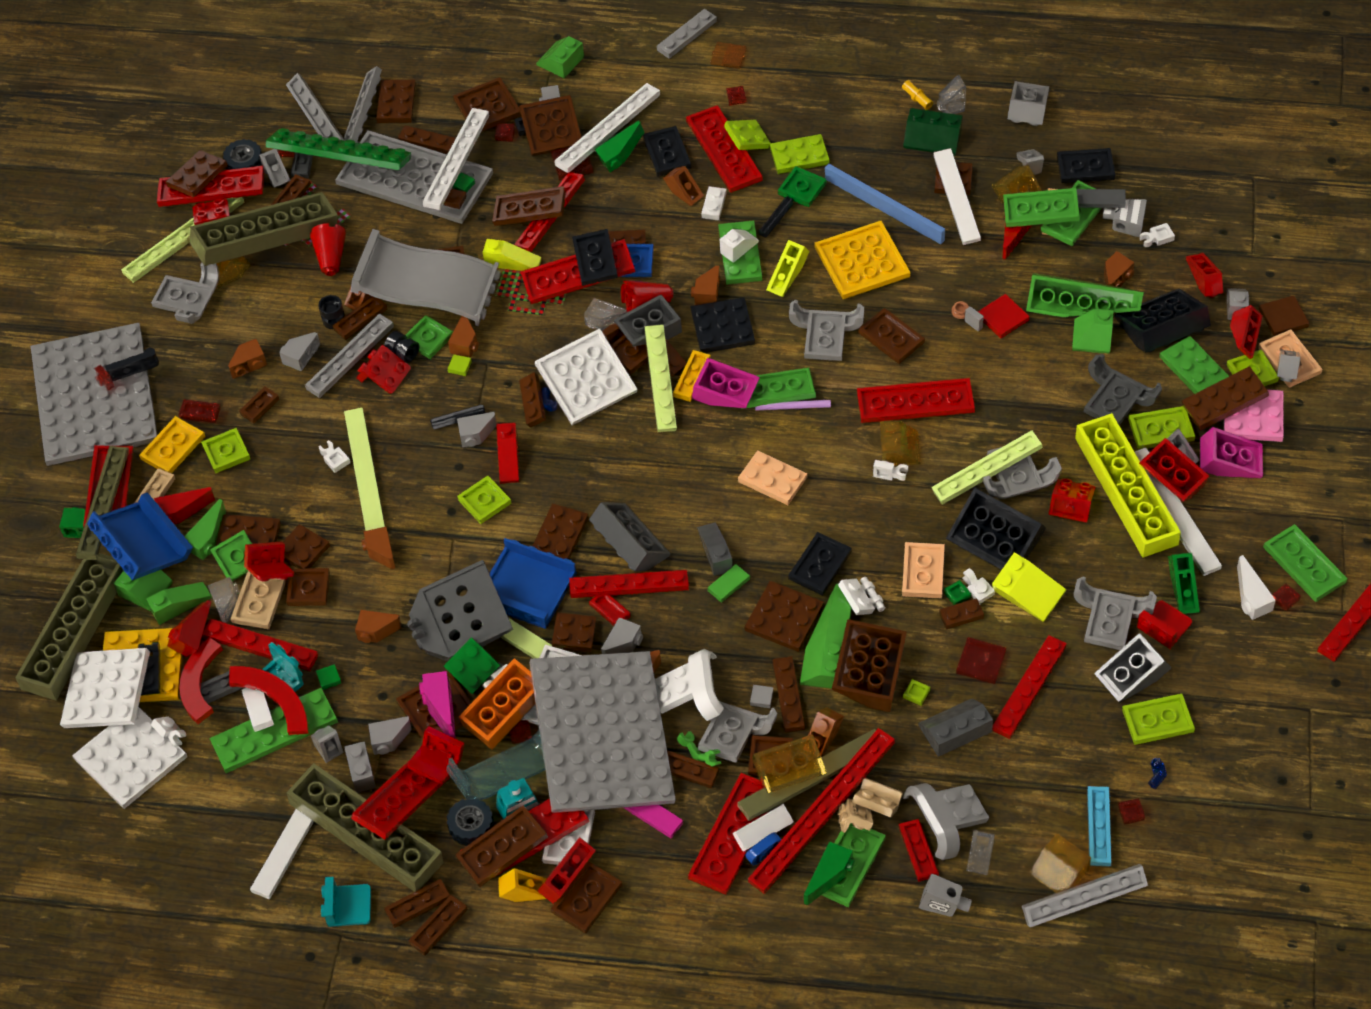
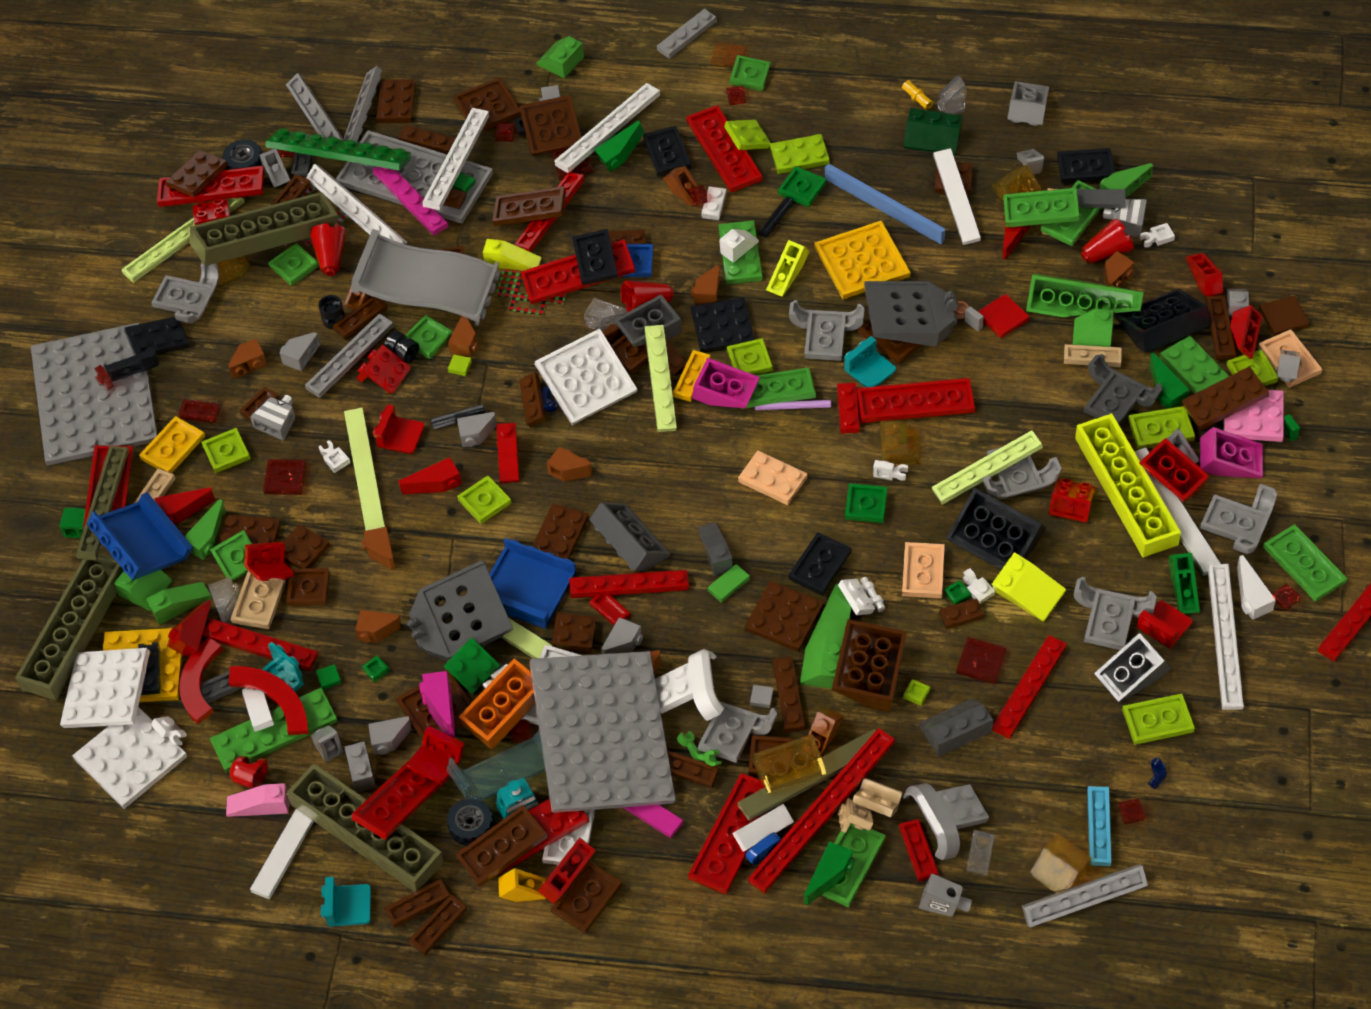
none -> black plate [124,316,189,356]
none -> bright pink slope [226,784,289,817]
none -> red helmet [230,756,268,789]
none -> light grey torso [250,395,295,441]
none -> clear red tile [263,459,307,495]
none -> bright green tile [268,243,320,286]
none -> white plate [306,164,407,245]
none -> green tile [361,655,390,683]
none -> dark pink plate [372,166,448,236]
none -> red bracket [373,404,425,454]
none -> red slope [398,457,462,494]
none -> dark orange slope [547,447,593,482]
none -> clear red plate [689,185,708,206]
none -> lime plate [727,338,773,375]
none -> bright green tile [729,55,771,91]
none -> red plate [837,383,860,434]
none -> teal bracket [844,336,896,387]
none -> green plate [845,483,888,523]
none -> dark grey hinge [864,281,958,346]
none -> tan plate [1064,344,1122,367]
none -> red cone [1080,218,1134,264]
none -> bright green slope [1100,163,1153,198]
none -> green slope [1149,352,1190,409]
none -> light grey piece [1200,484,1277,555]
none -> reddish brown plate [1205,295,1236,360]
none -> white tile [1208,564,1244,710]
none -> green tile [1283,414,1300,441]

